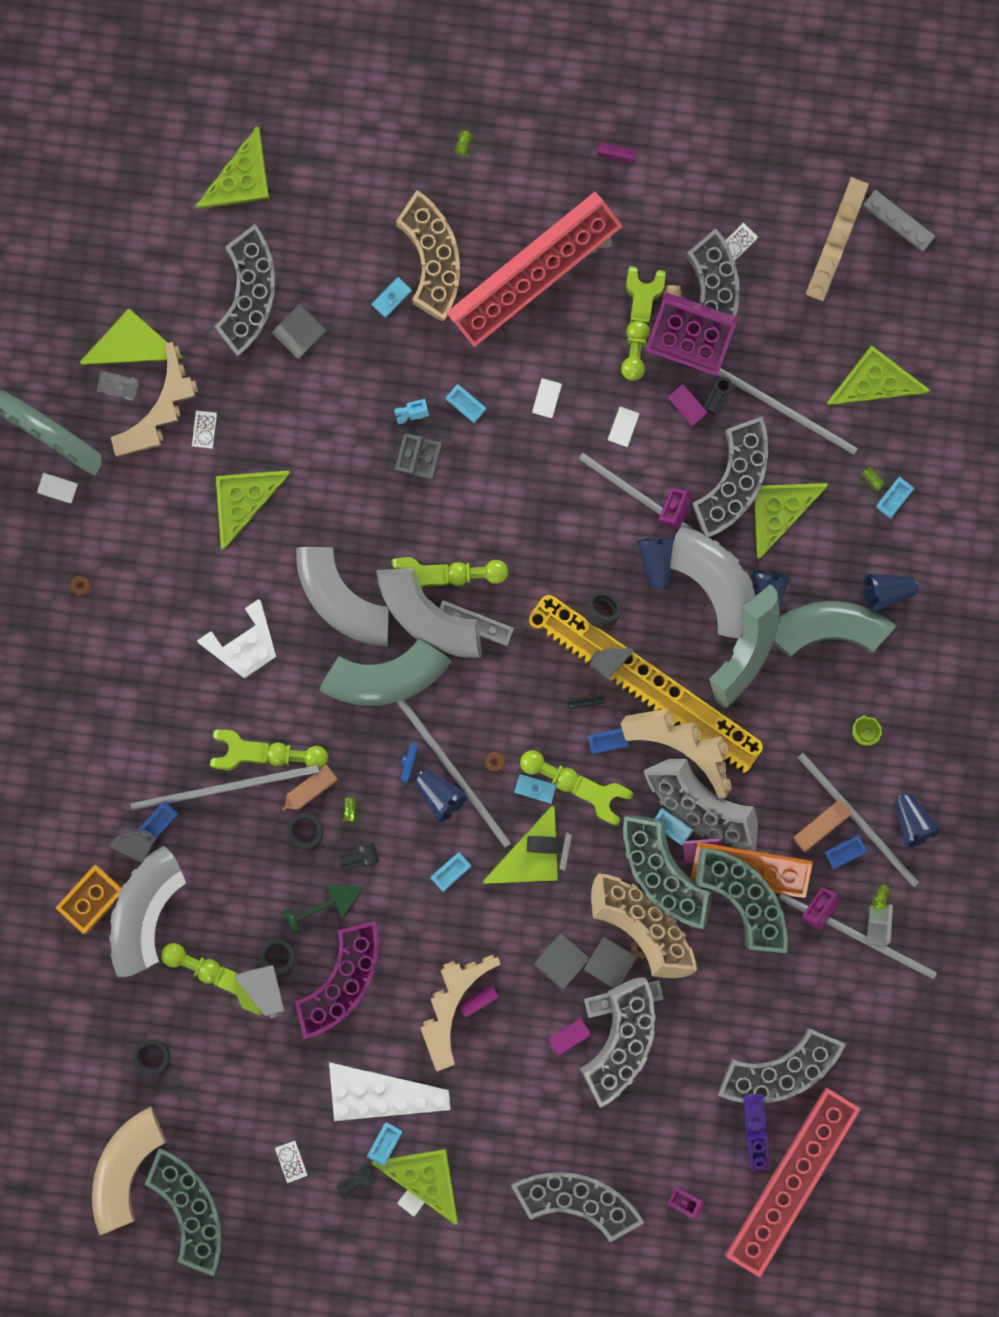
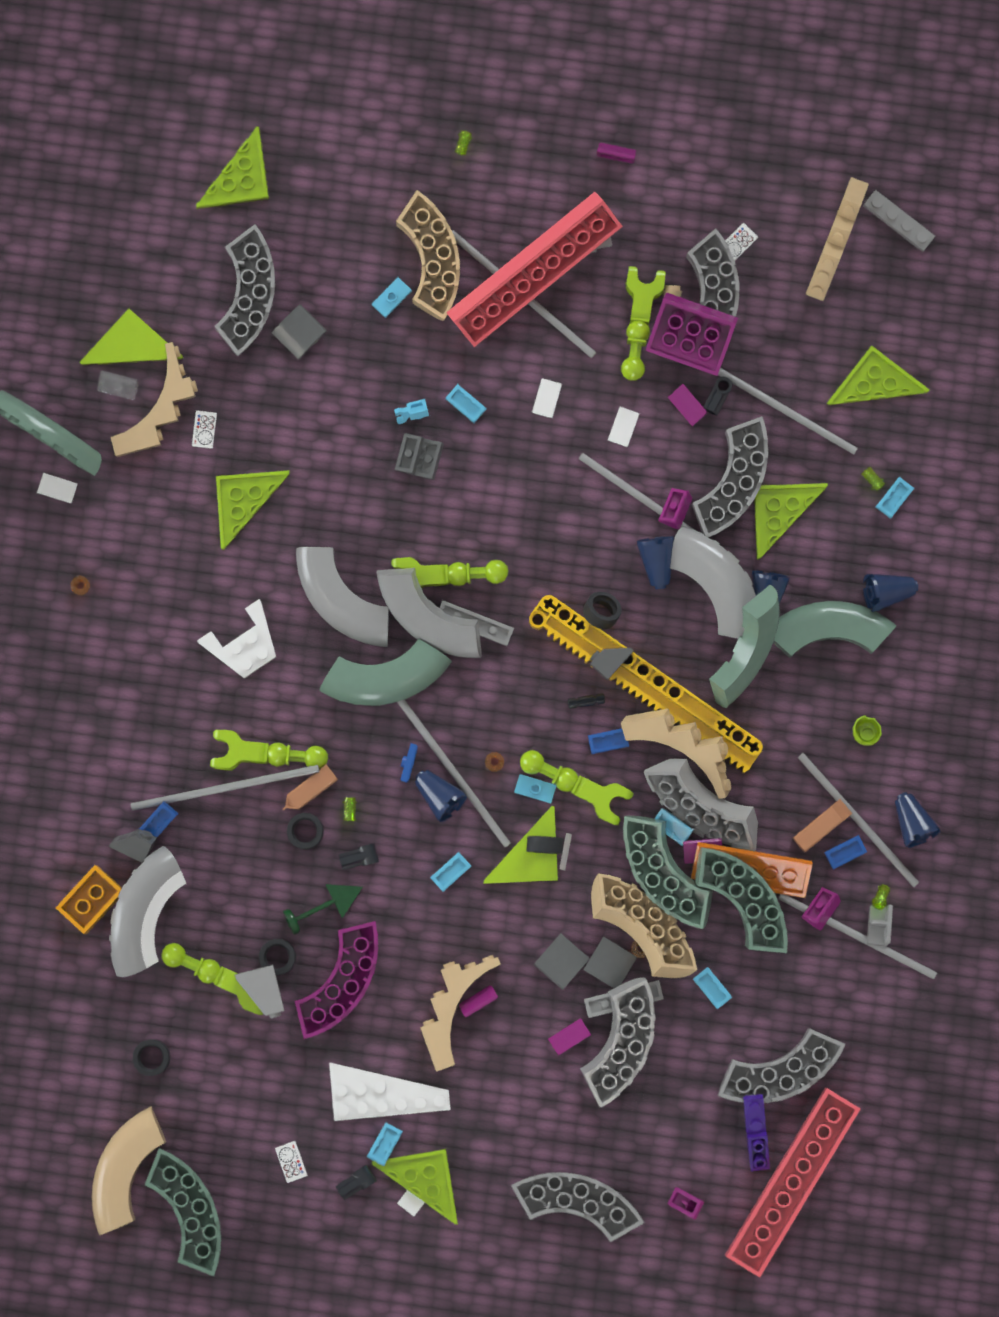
none -> light grey piece [452,230,596,358]
none -> medium azure plate [693,967,732,1009]

